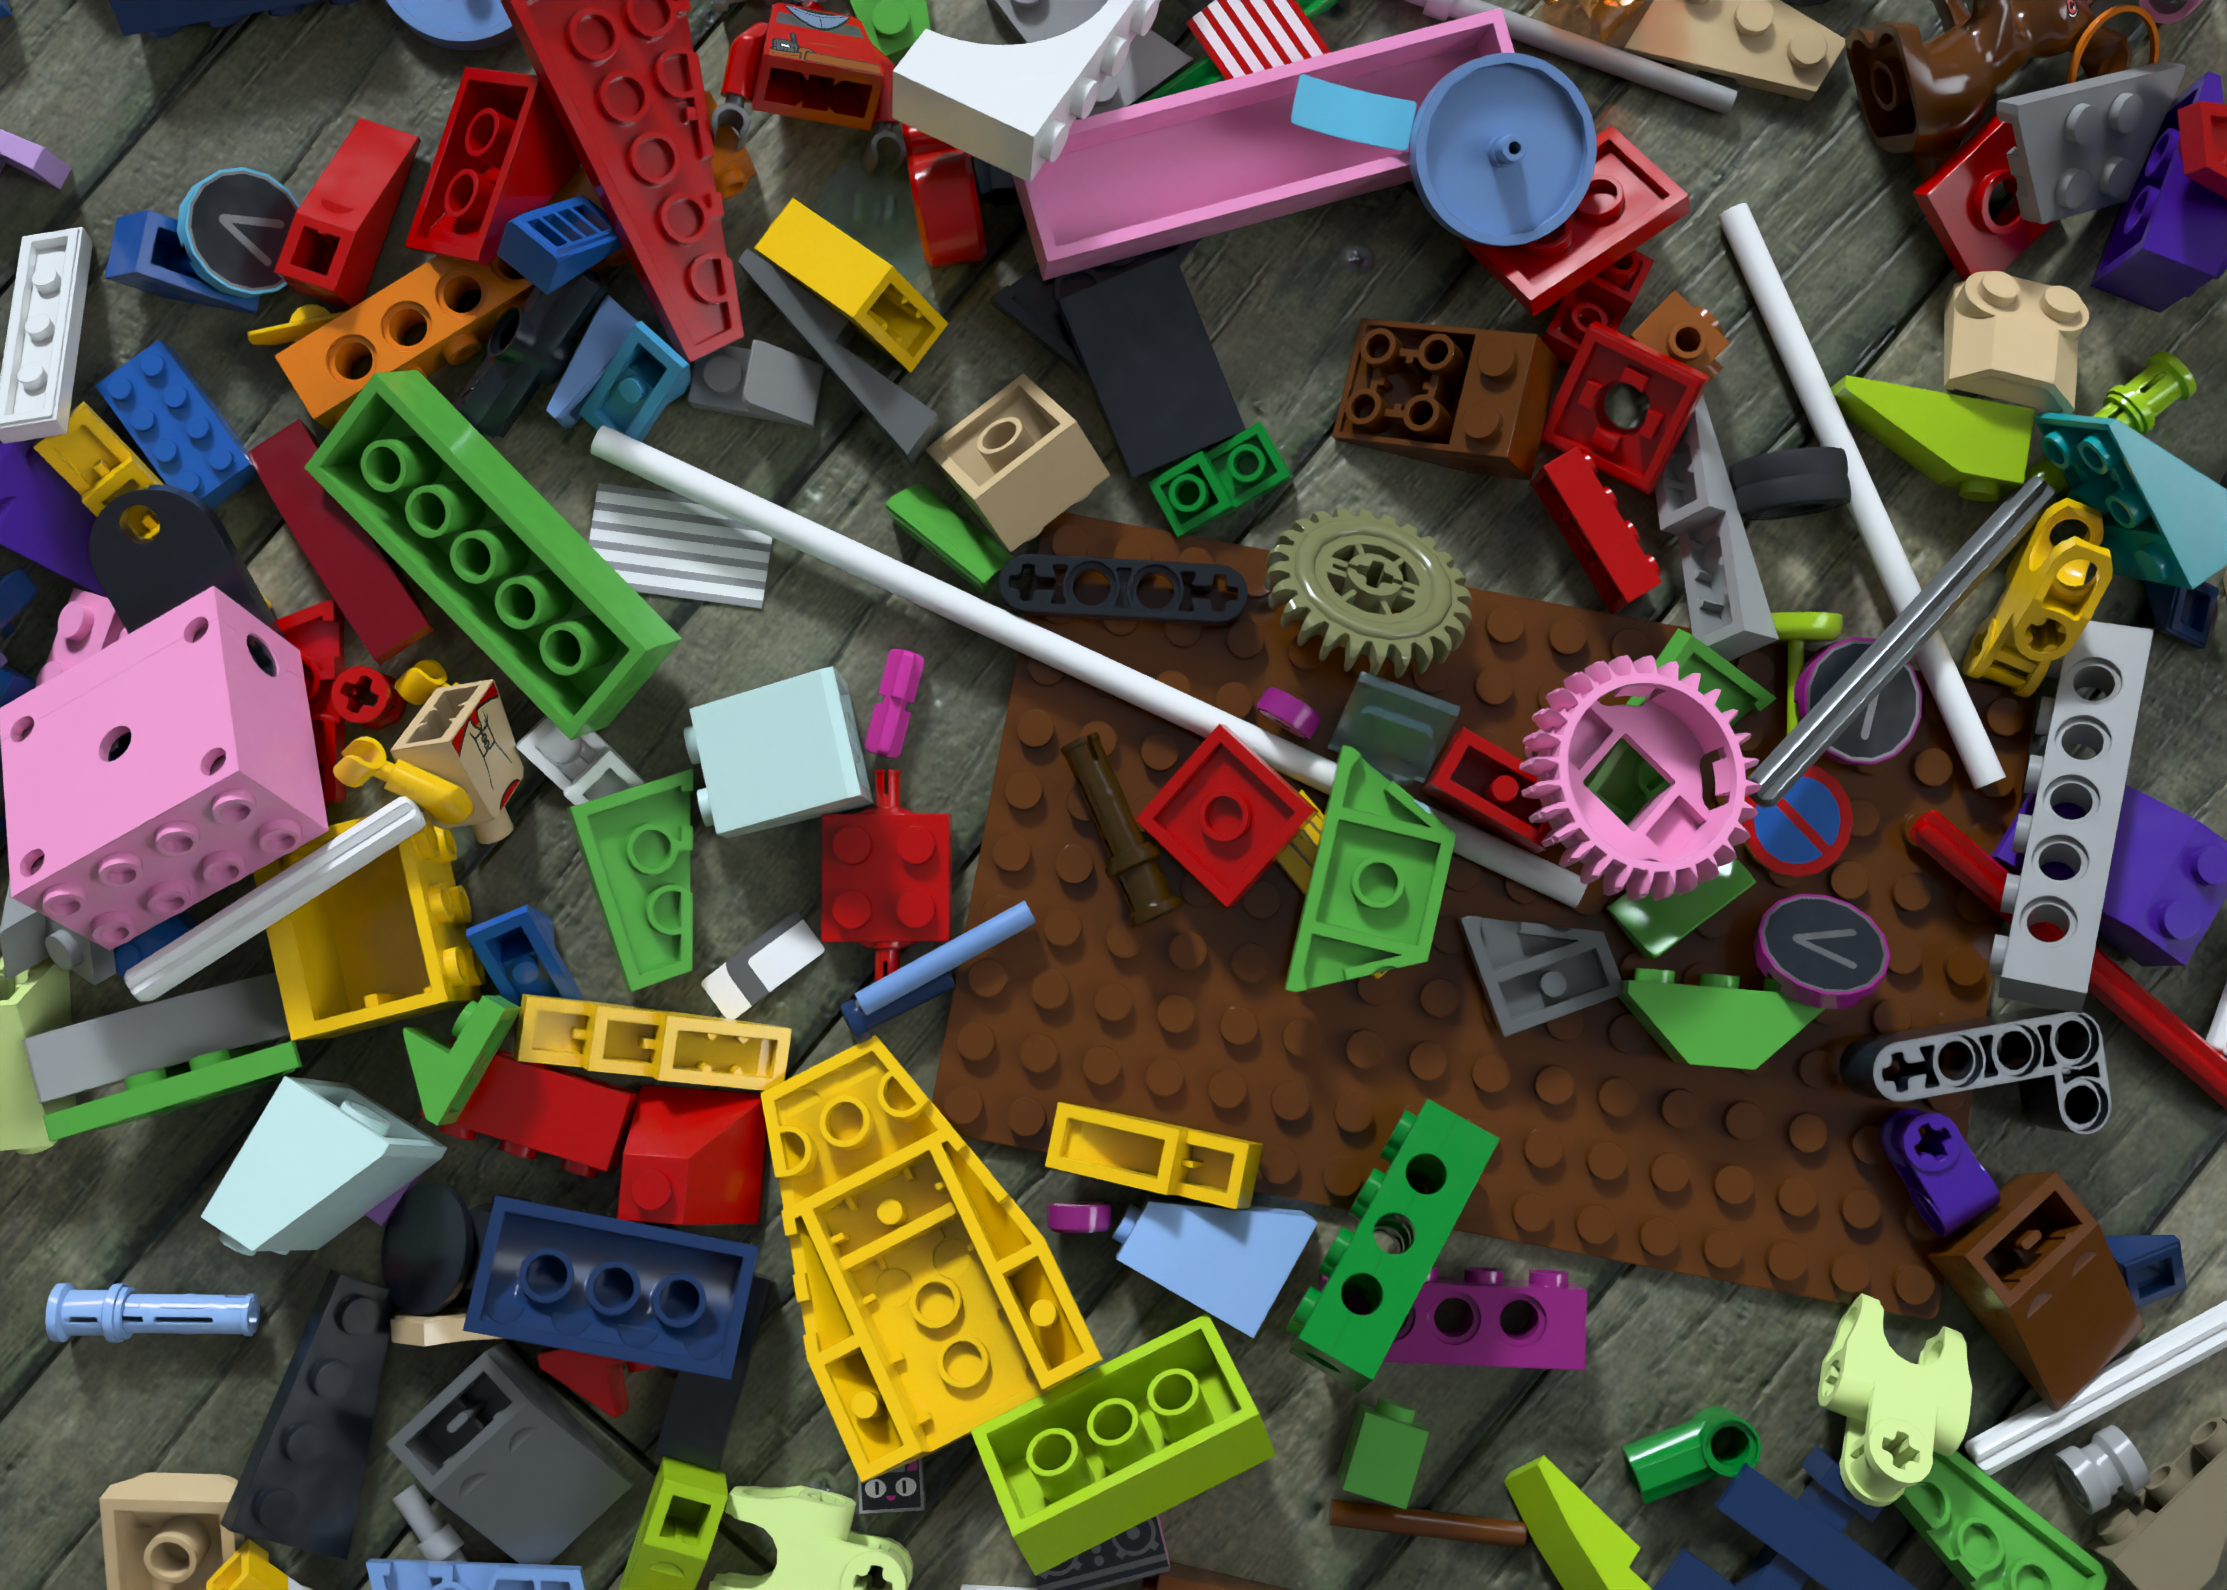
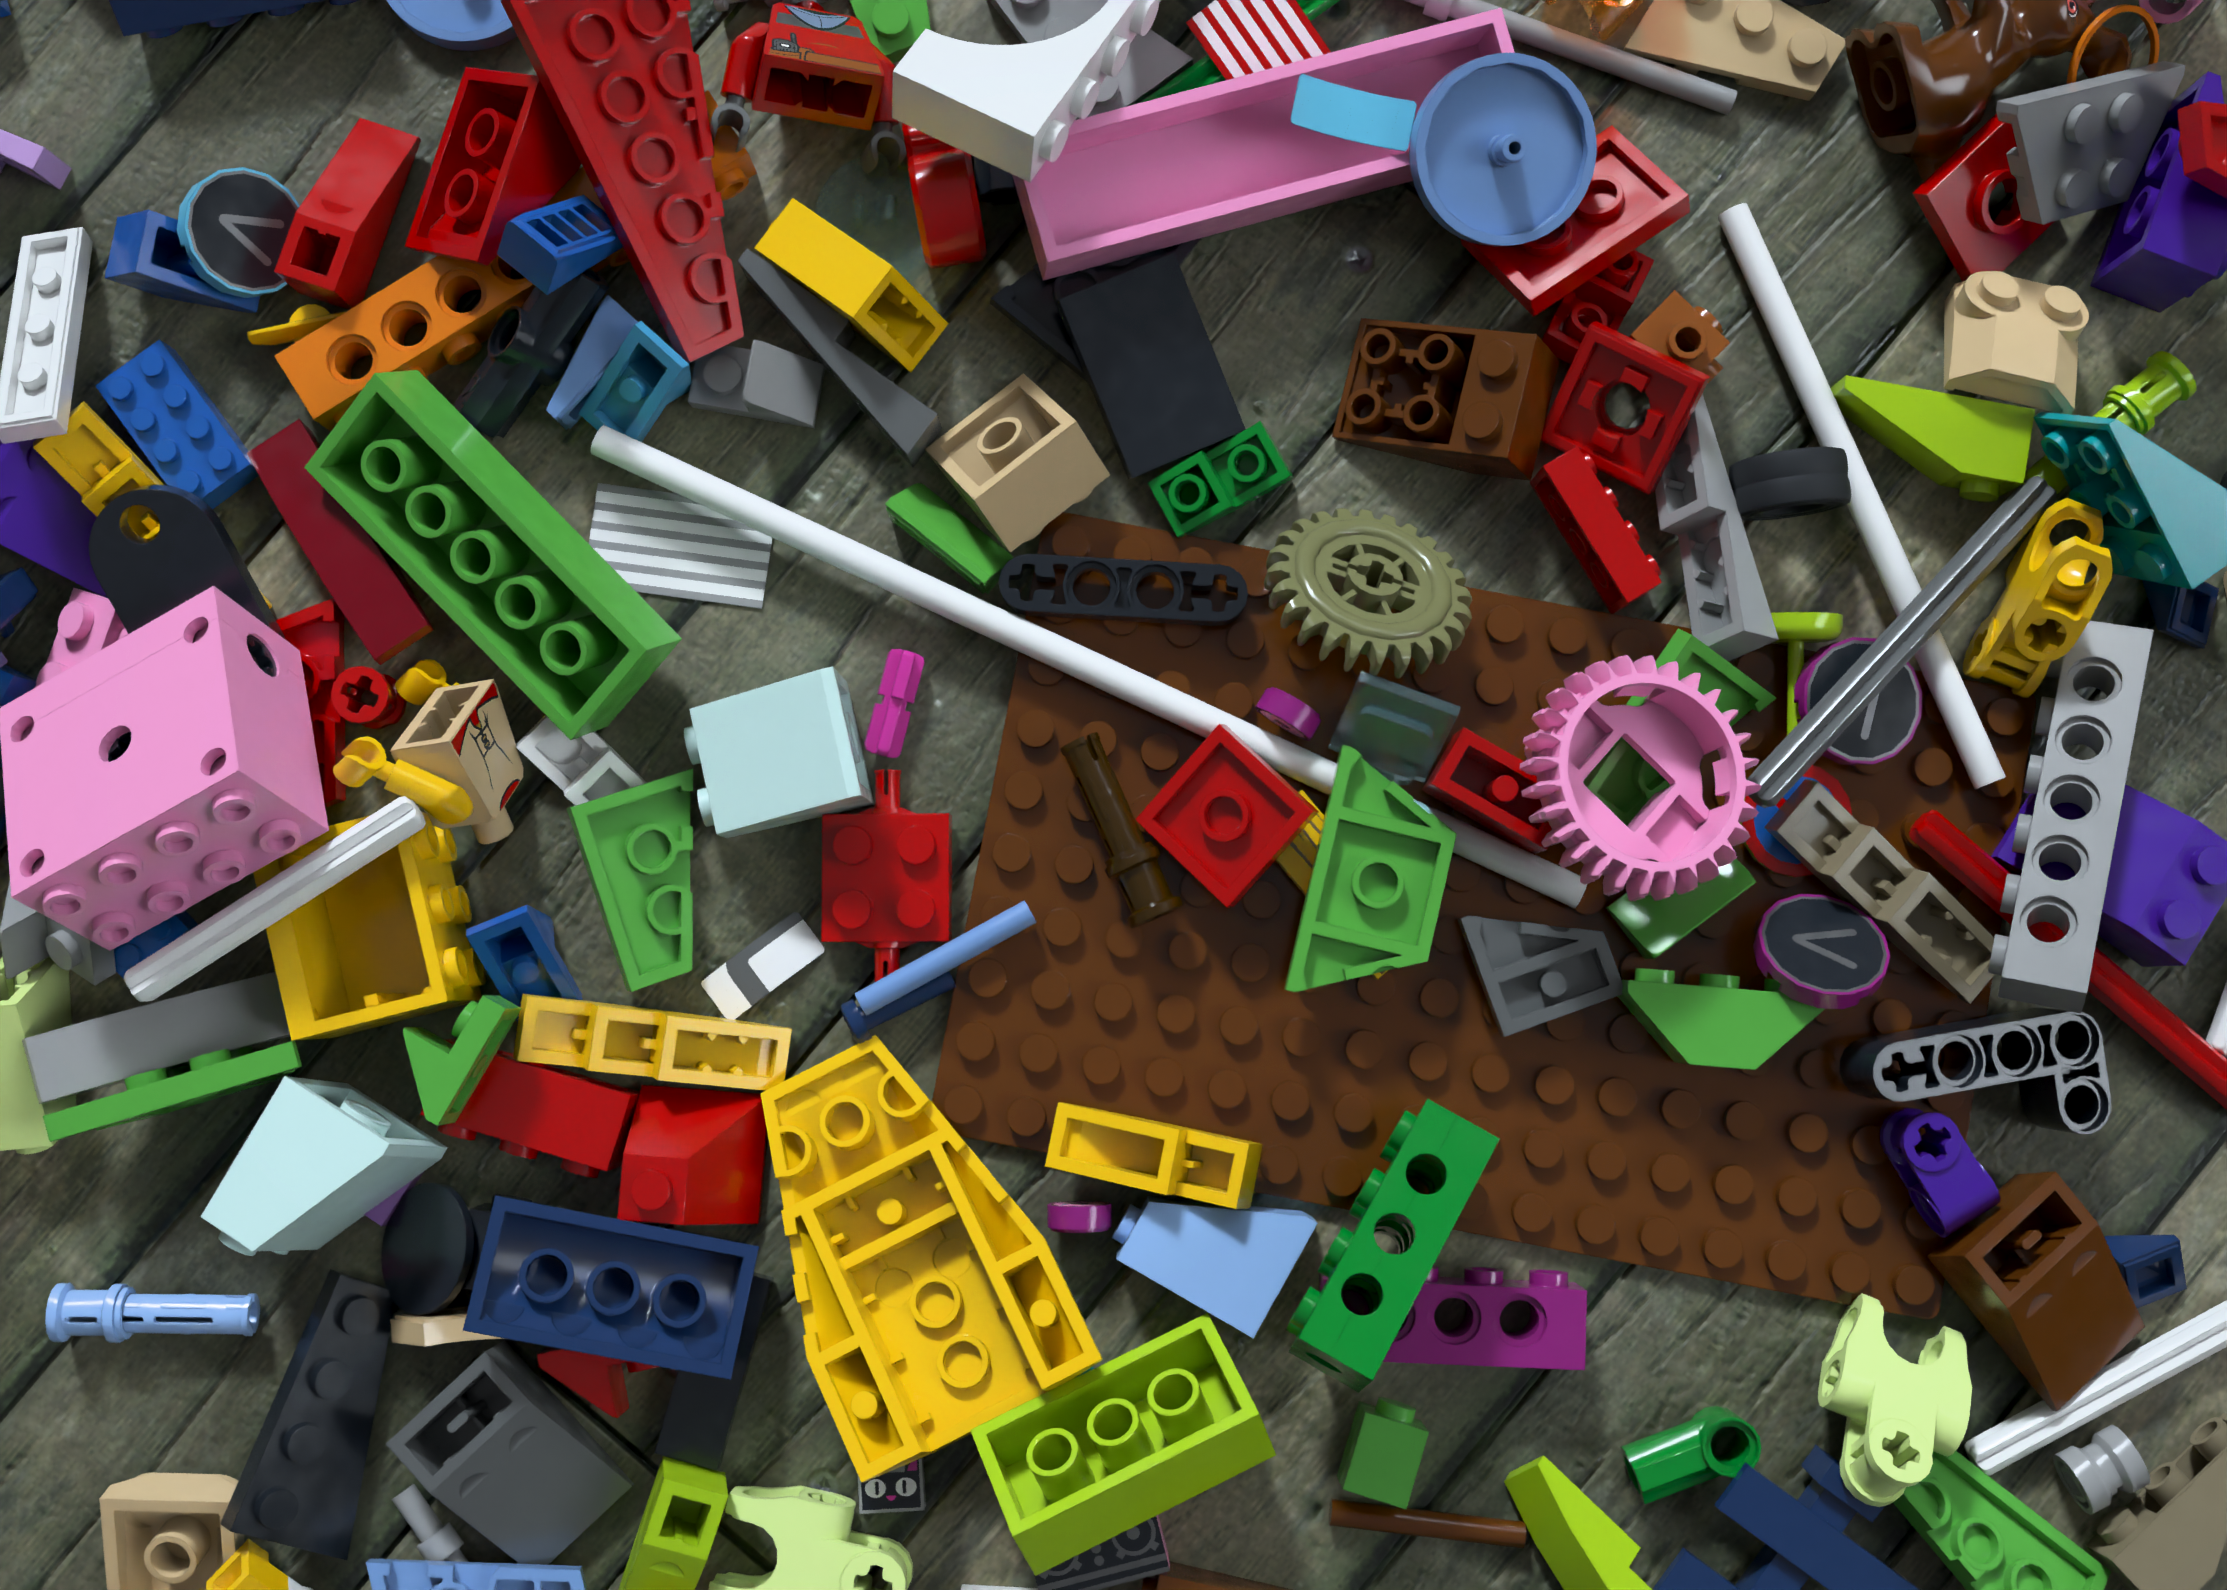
none -> dark tan slope [1764,779,1995,1004]

